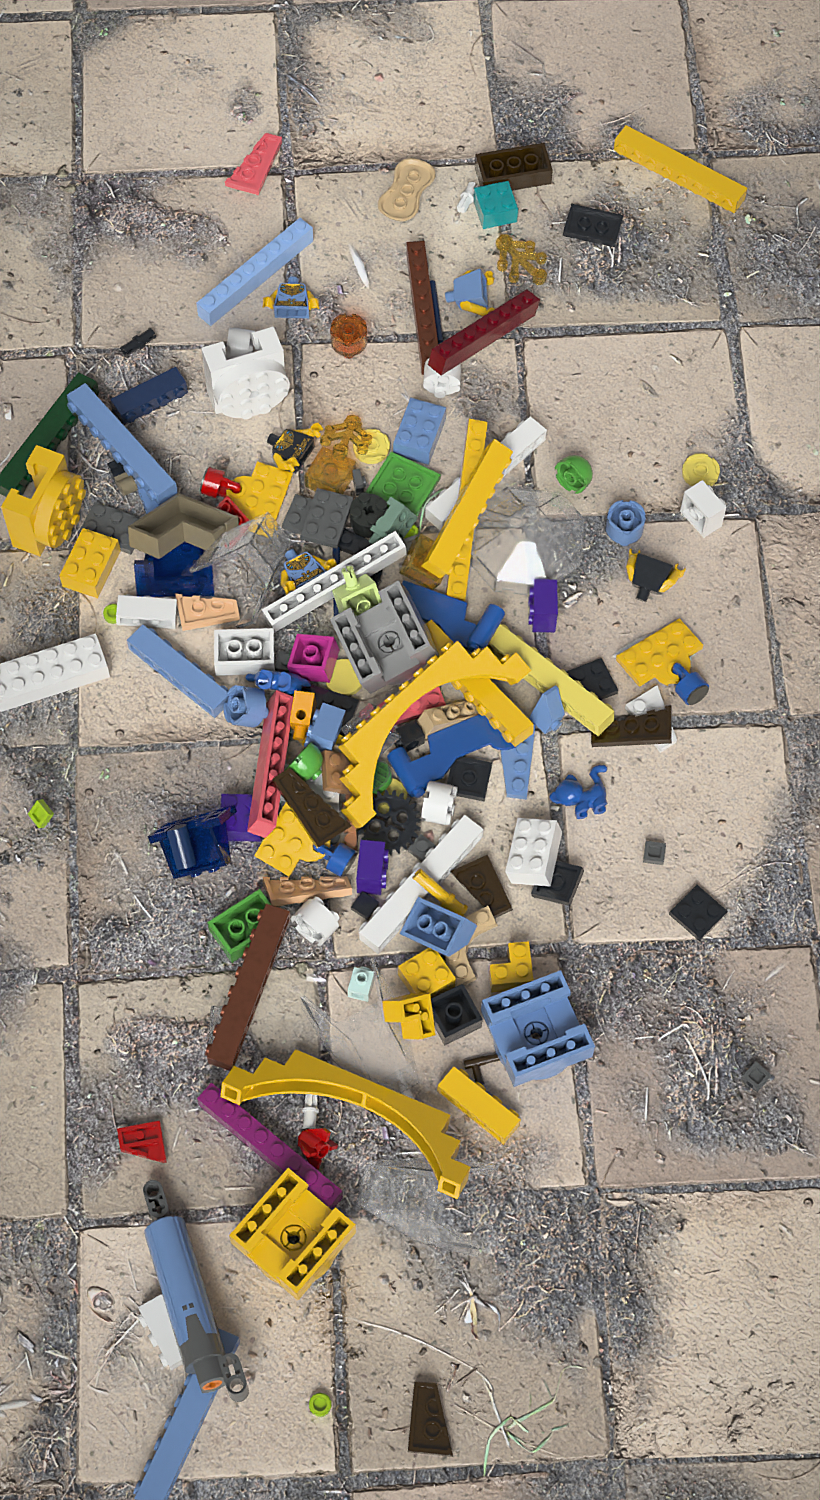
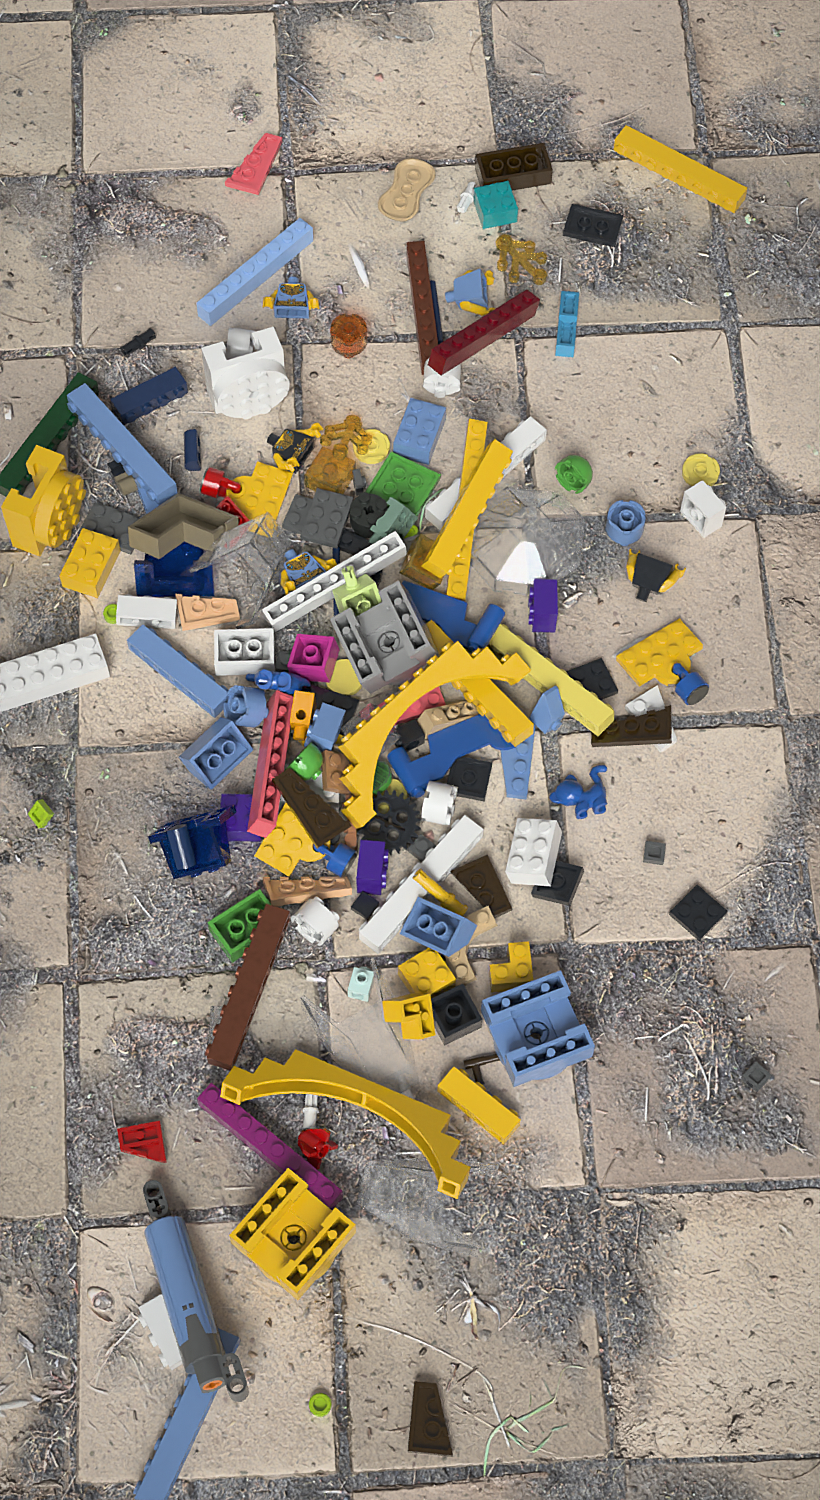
none -> medium blue slope [179,717,253,790]
none -> dark blue brick [183,429,201,471]
none -> dark azure slope [555,291,579,358]

